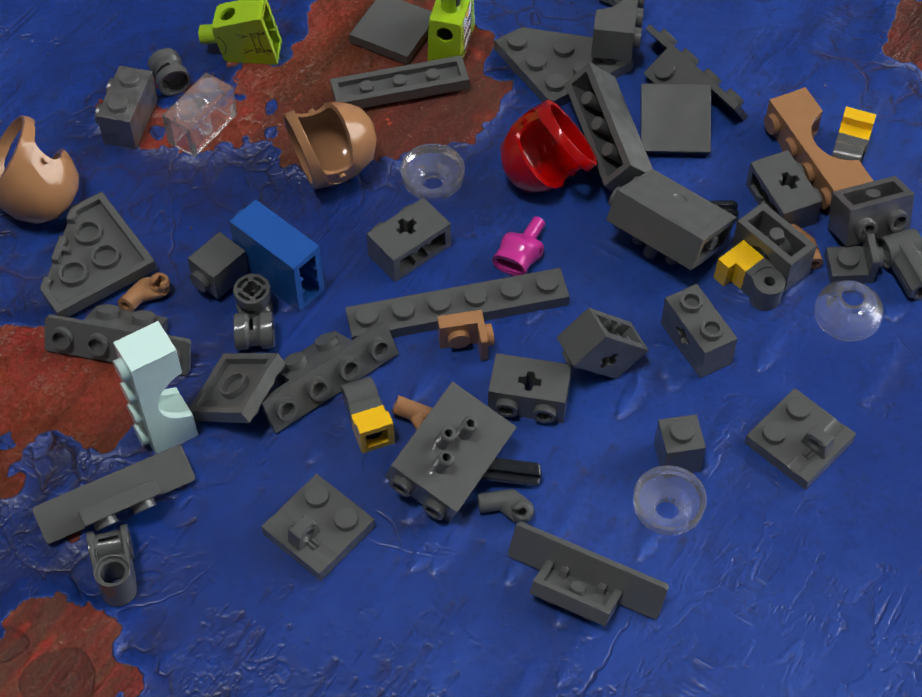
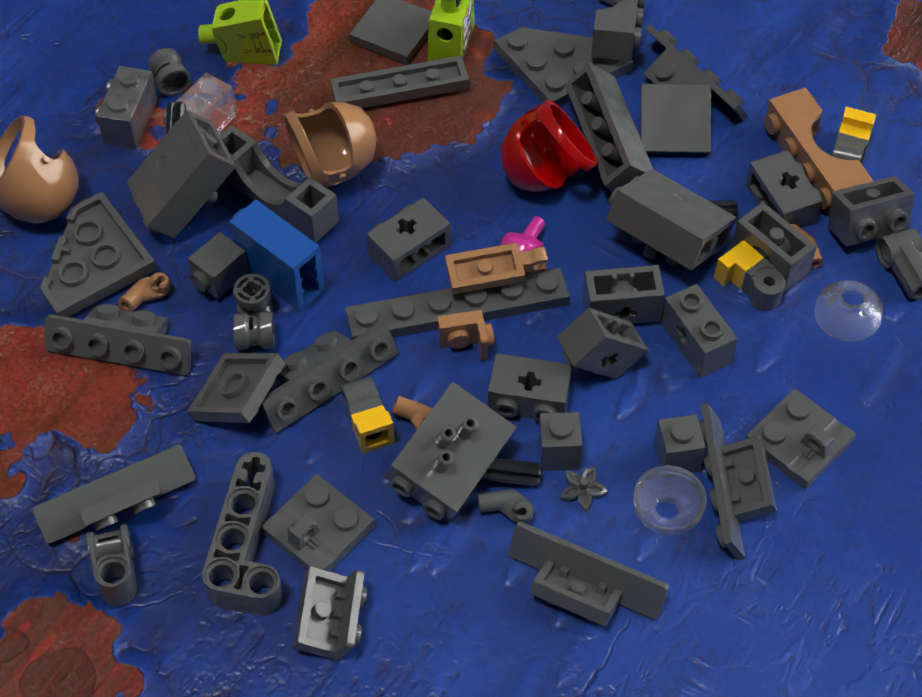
light aqua arch [112,321,198,454] -> none
clear piece [401,144,465,200] -> none
dark grey bracket [824,234,884,285] -> none
none -> dark grey piece [127,101,236,238]
none -> dark grey beam [202,452,283,616]
none -> dark grey arch [220,125,339,243]
none -> dark grey bracket [292,566,367,661]
none -> medium nougat plate [444,242,548,295]
none -> dark grey brick [538,412,582,471]
none -> dark grey plant [560,467,608,512]
none -> dark grey brick [582,265,665,323]
none -> dark grey bracket [699,403,777,560]

